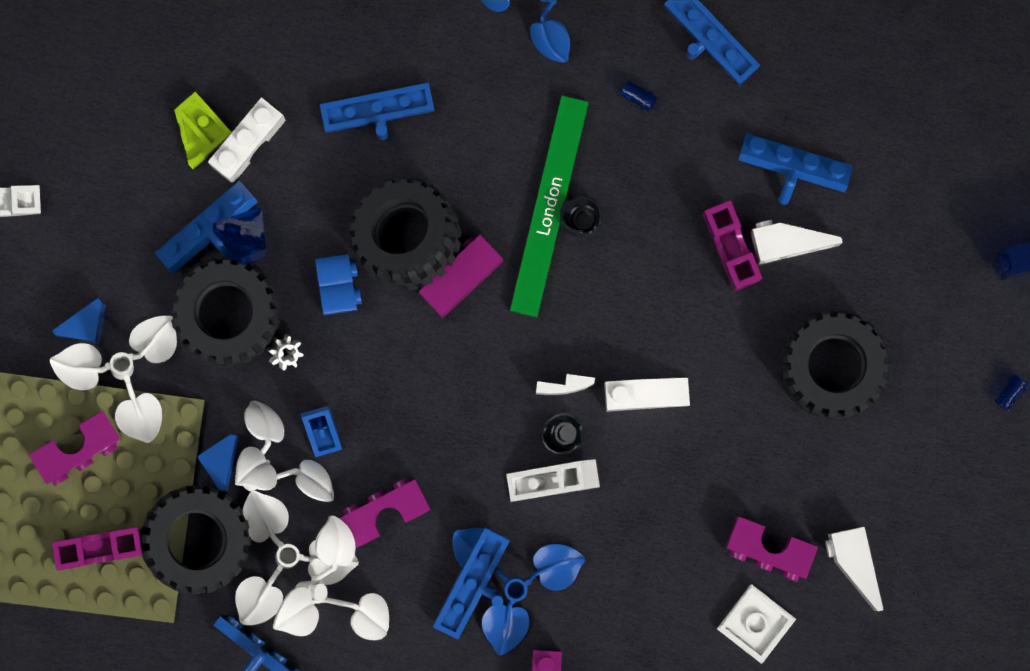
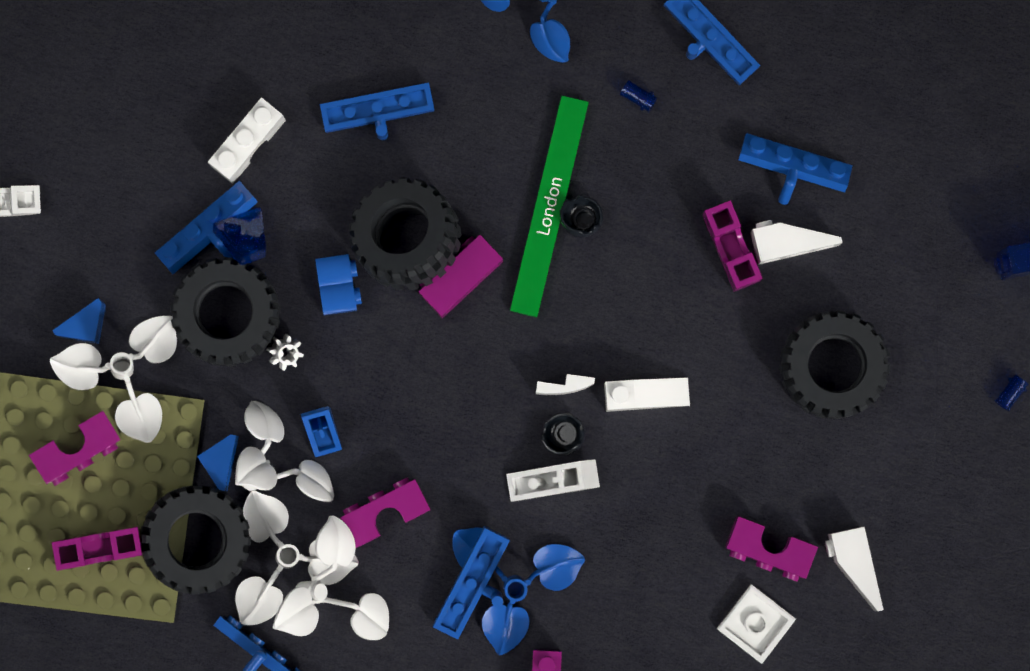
lime wing [175,92,232,169] -> none

